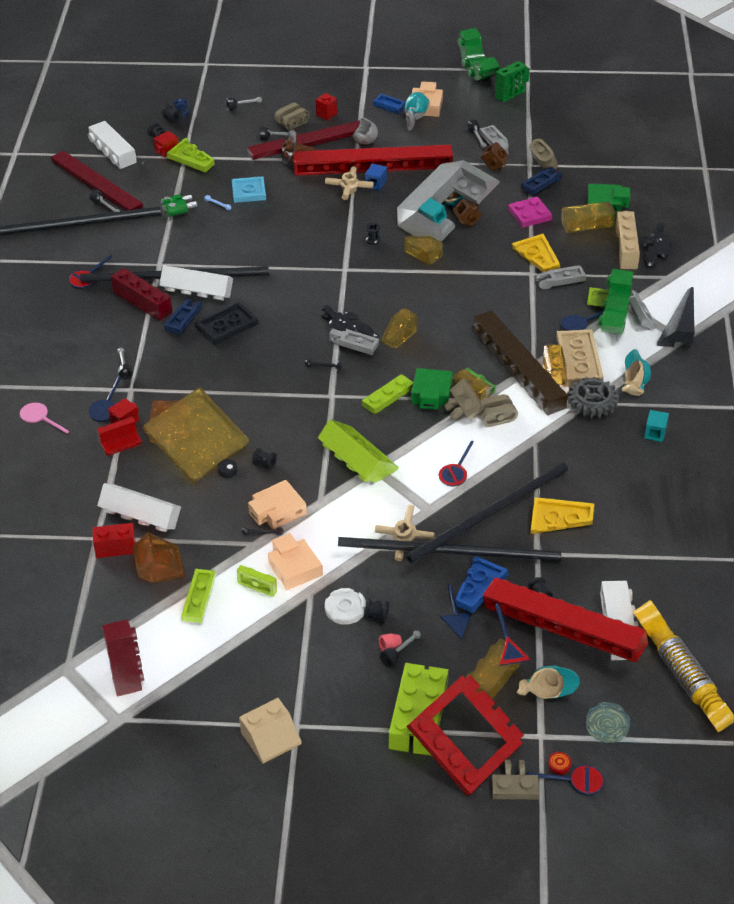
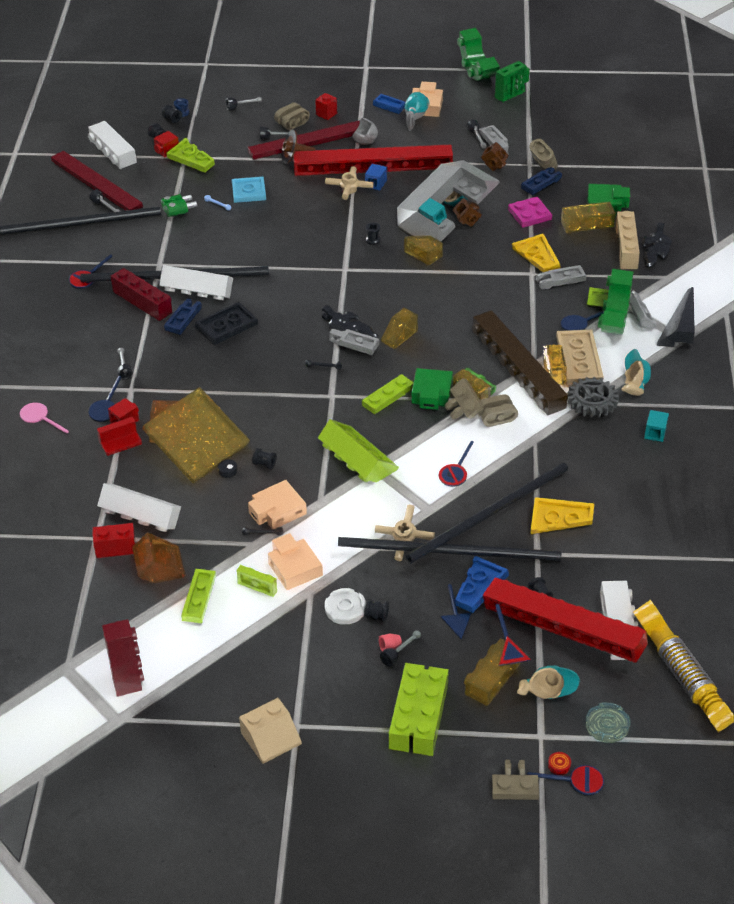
red hinge [406,675,524,796] -> none

